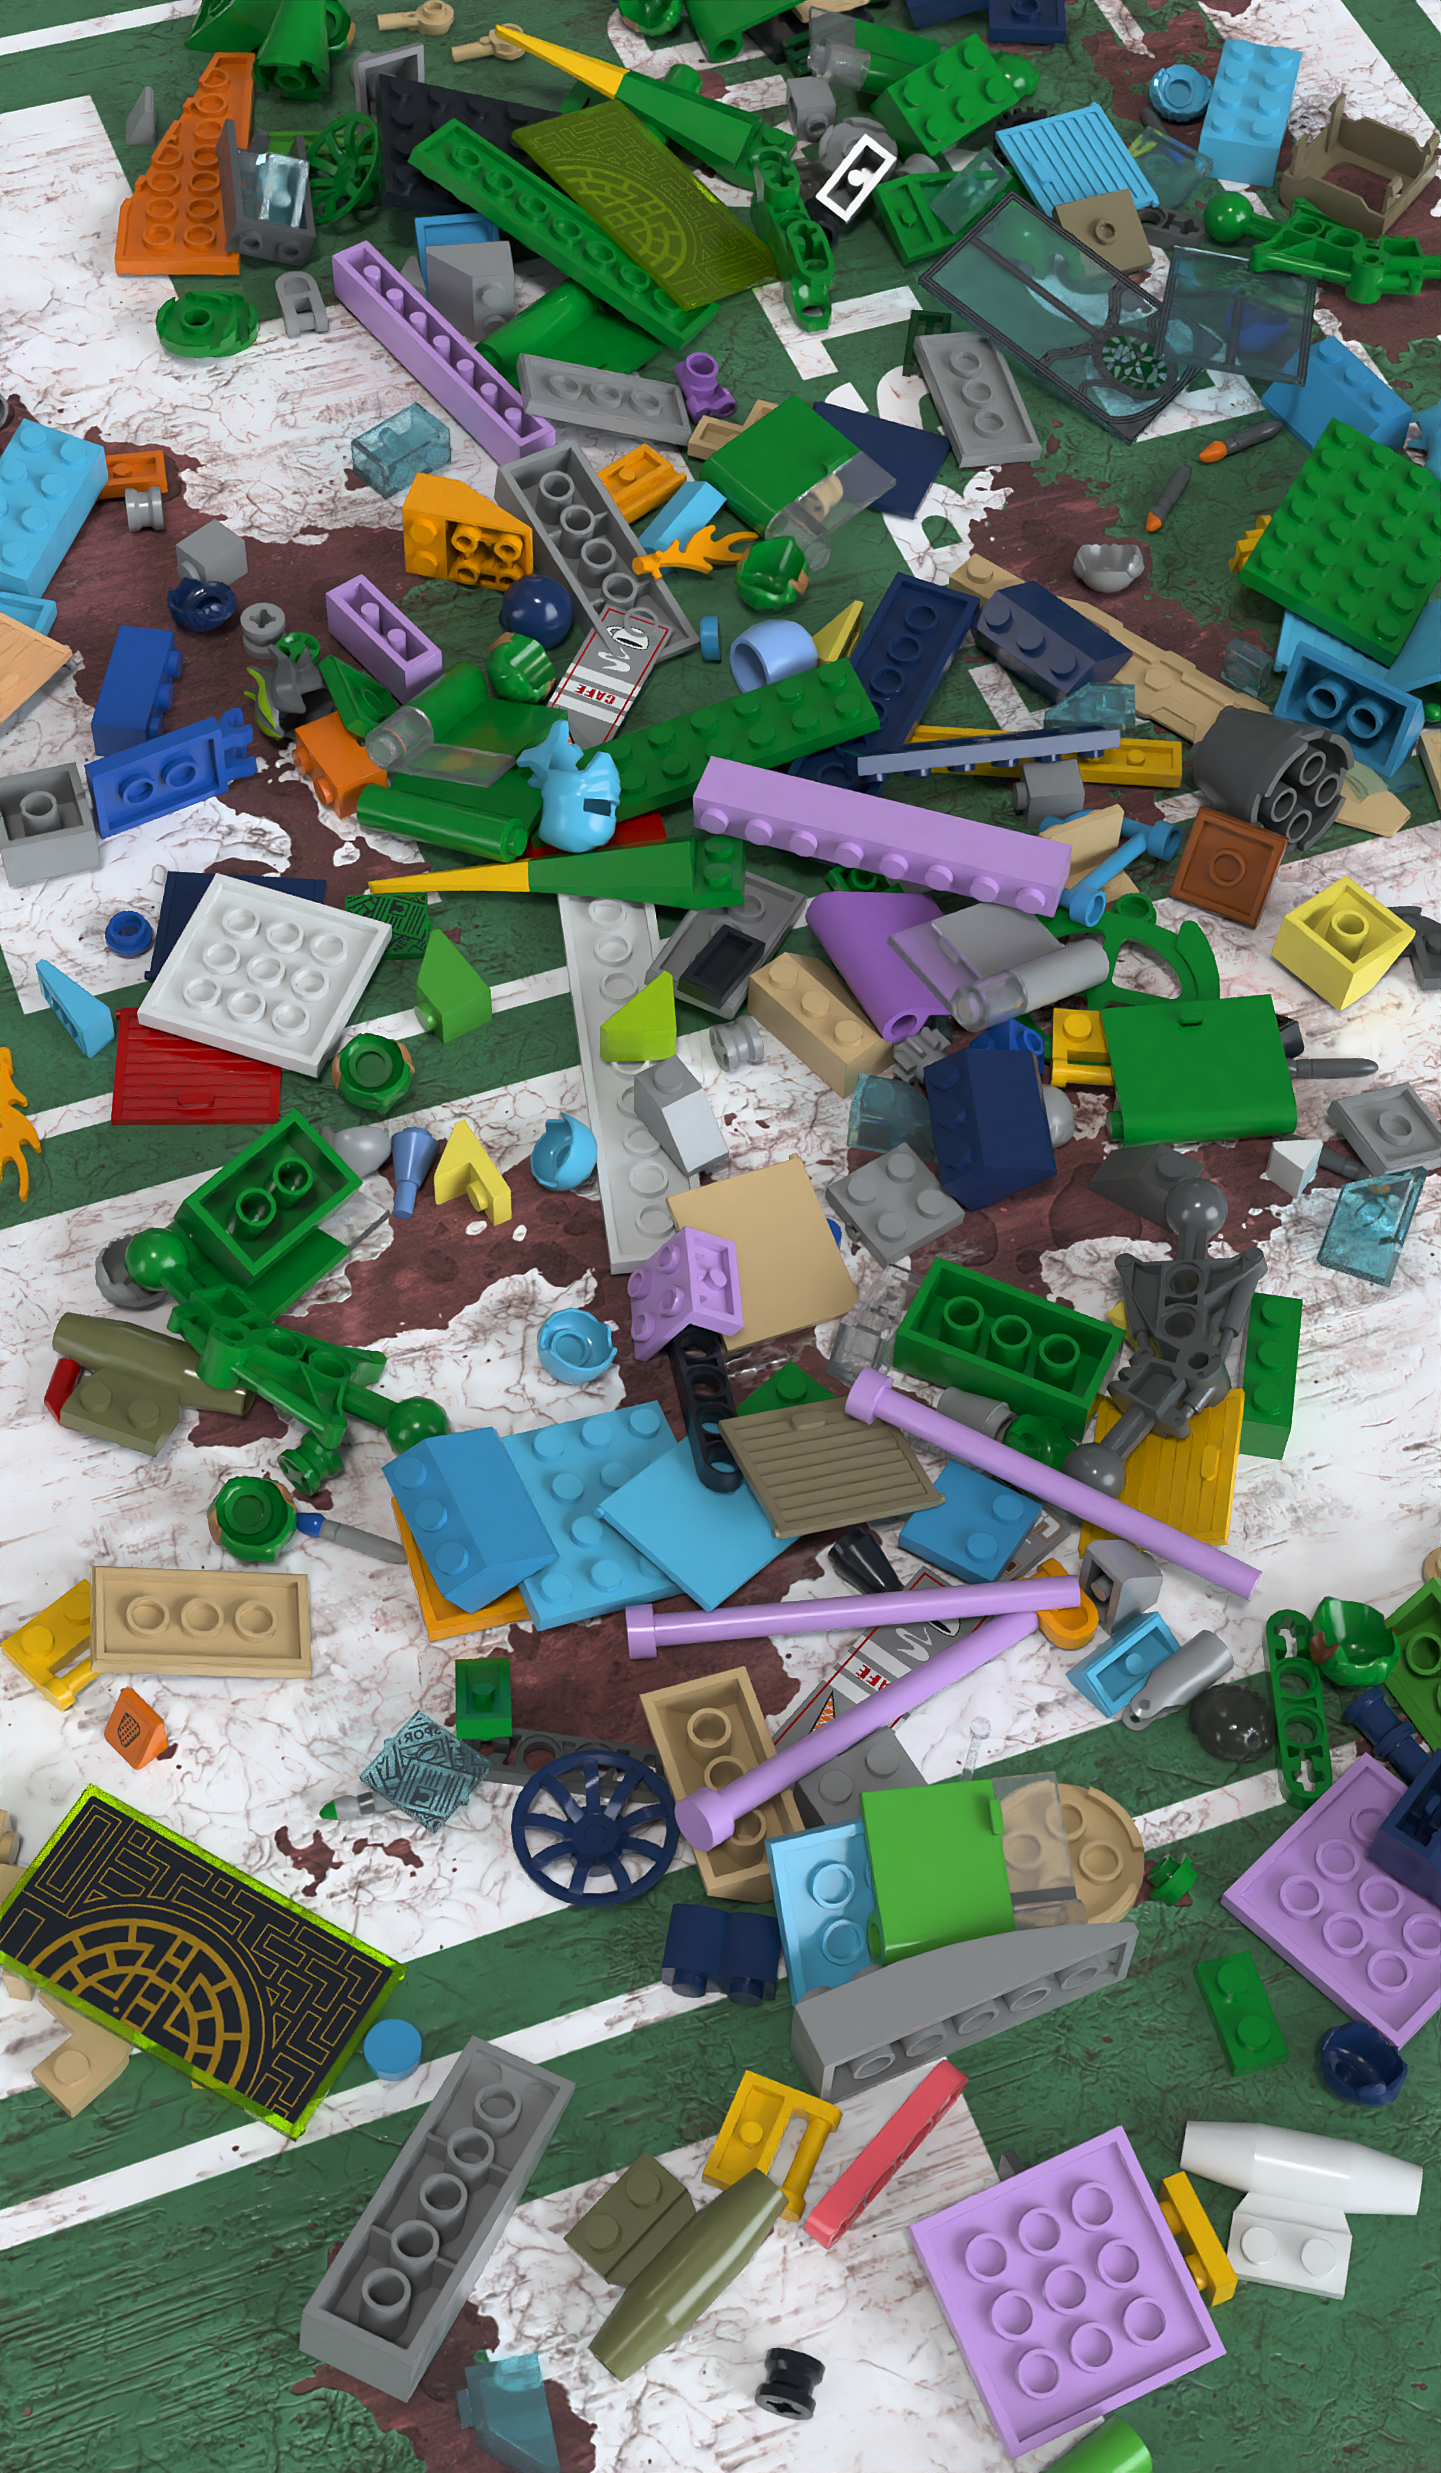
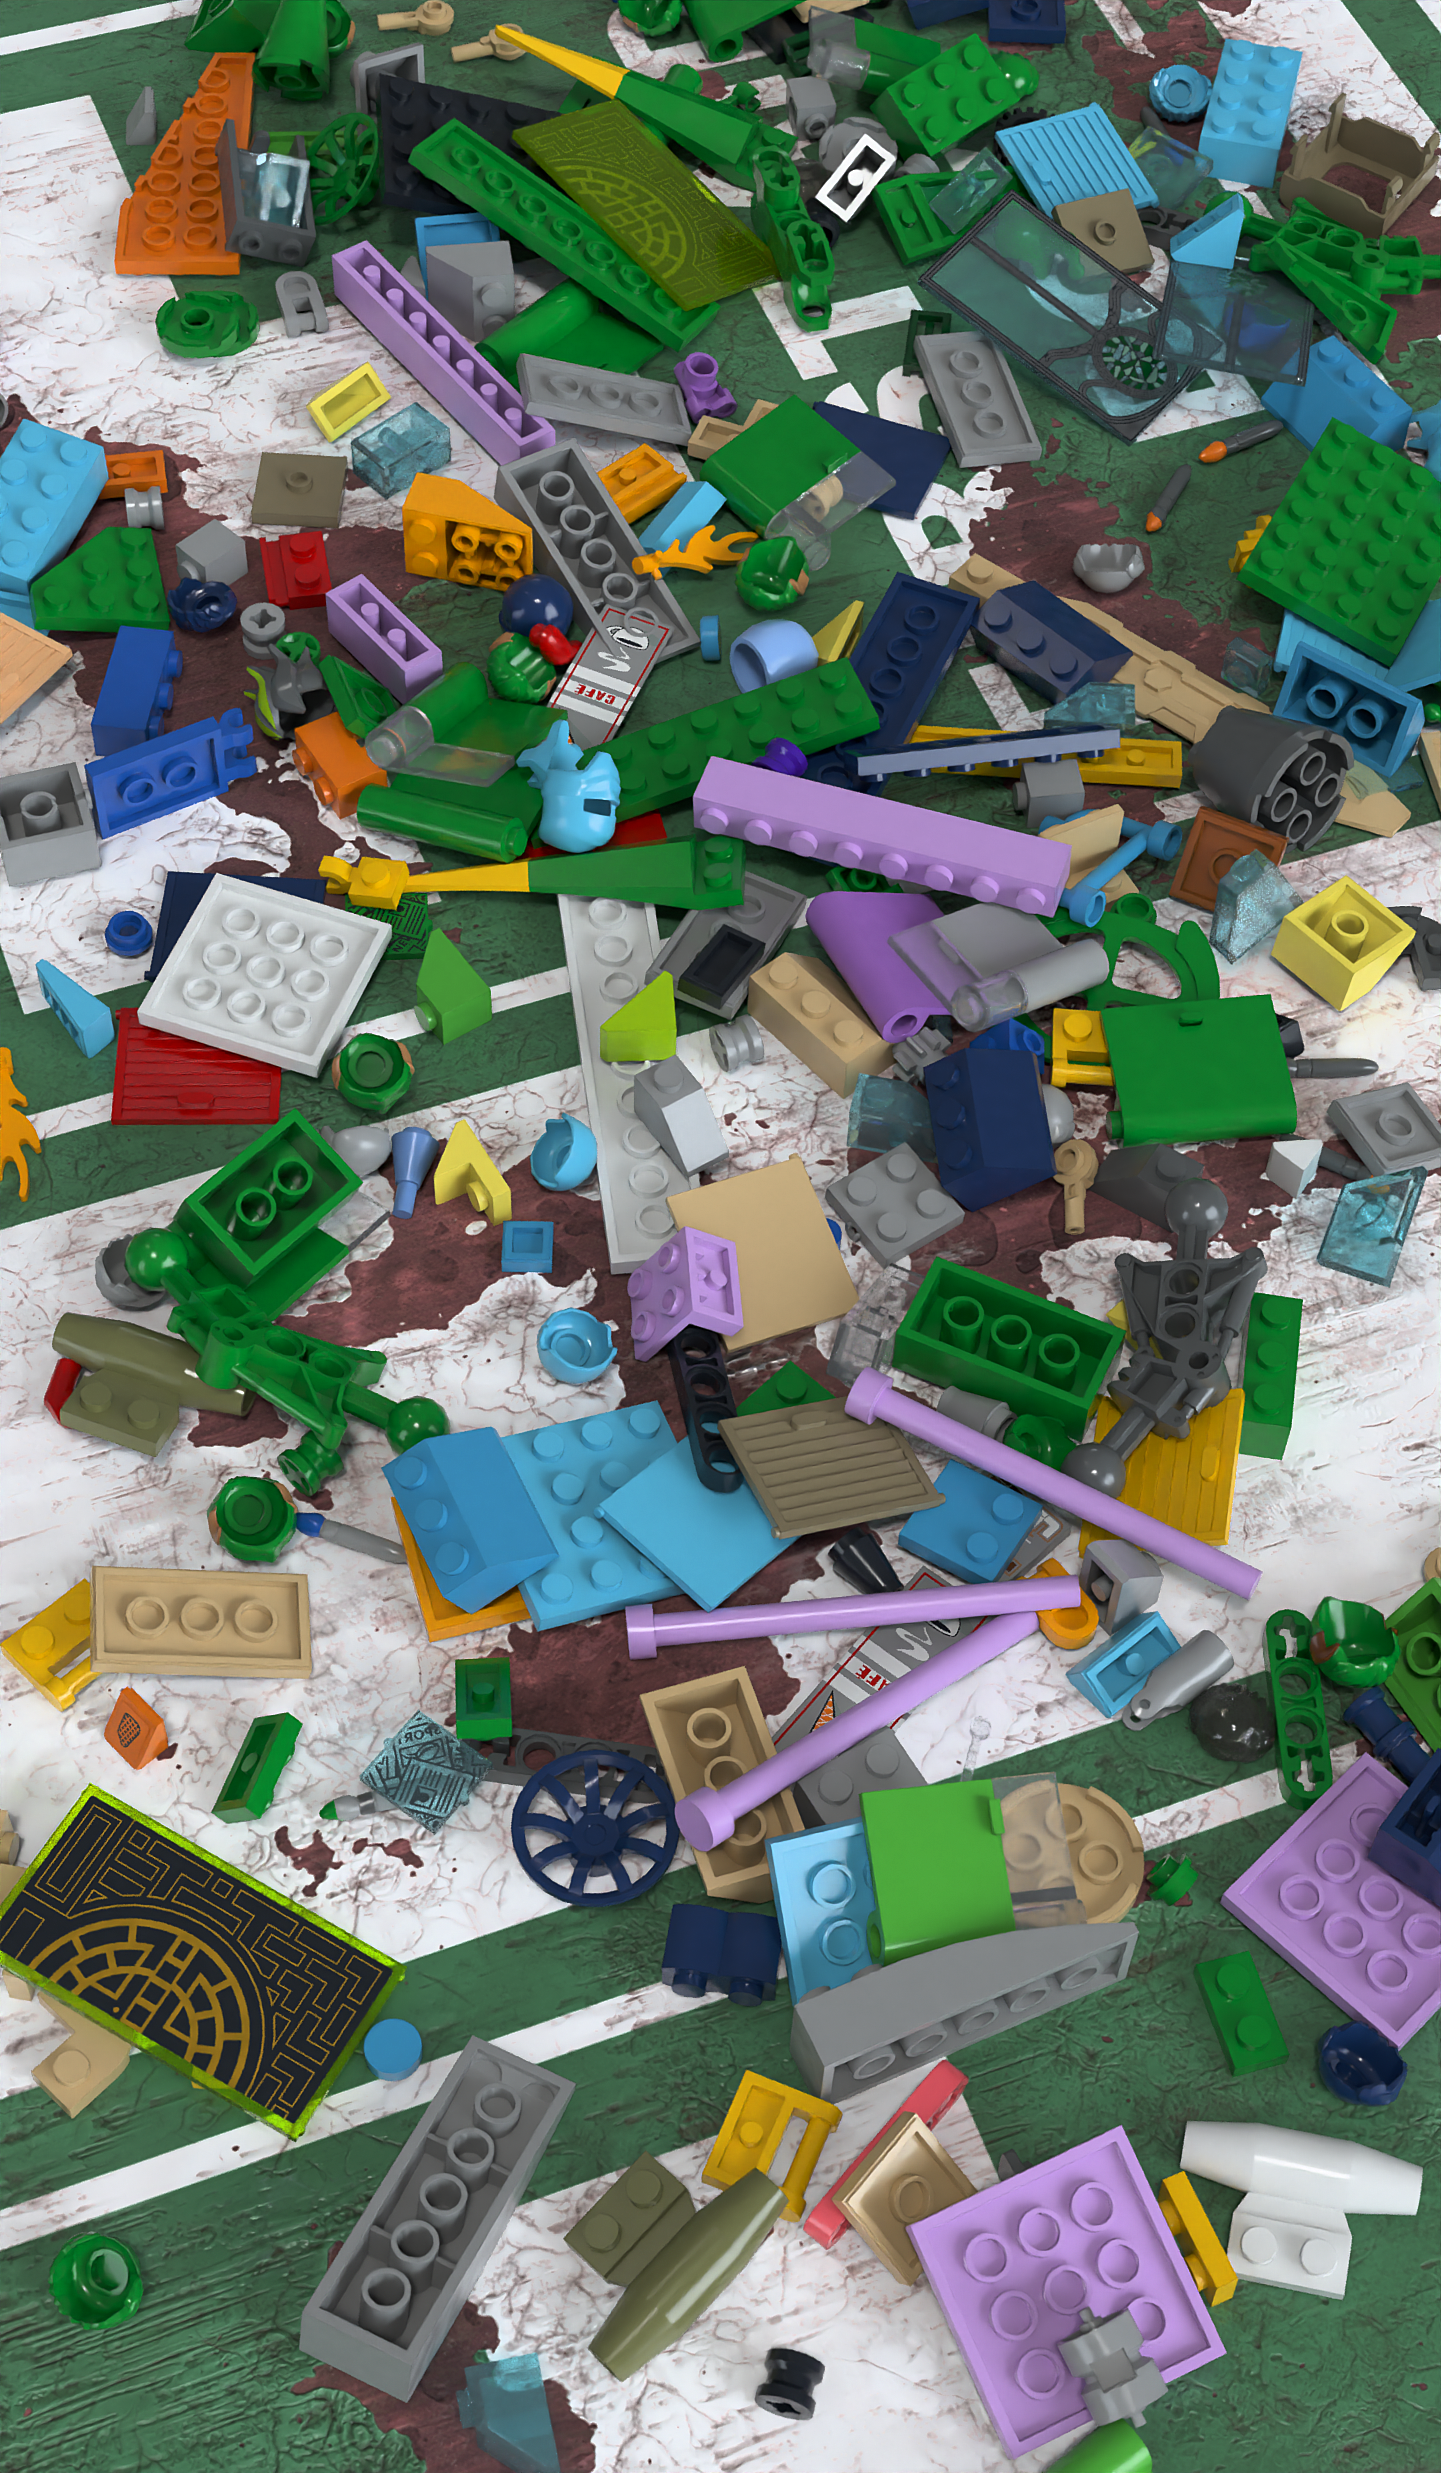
none -> green plate [29,527,170,632]
none -> green hair [48,2232,144,2330]
none -> green plate [211,1712,303,1824]
none -> dark tan plate [251,452,348,528]
none -> red plate [259,531,332,610]
none -> light yellow slope [306,361,391,443]
none -> yellow plate [318,856,410,910]
none -> dark azure tile [501,1221,554,1273]
none -> red arm [529,623,582,666]
none -> green hand [719,81,761,113]
none -> dark purple wheel [750,737,808,777]
none -> tan plate [831,2111,978,2286]
none -> tan plate [1053,1139,1099,1235]
none -> light grey wheel [1057,2306,1168,2428]
none -> medium azure slope [1170,193,1244,269]
none -> clear light blue slope [1209,849,1304,965]
none -> green wing [1267,237,1398,365]

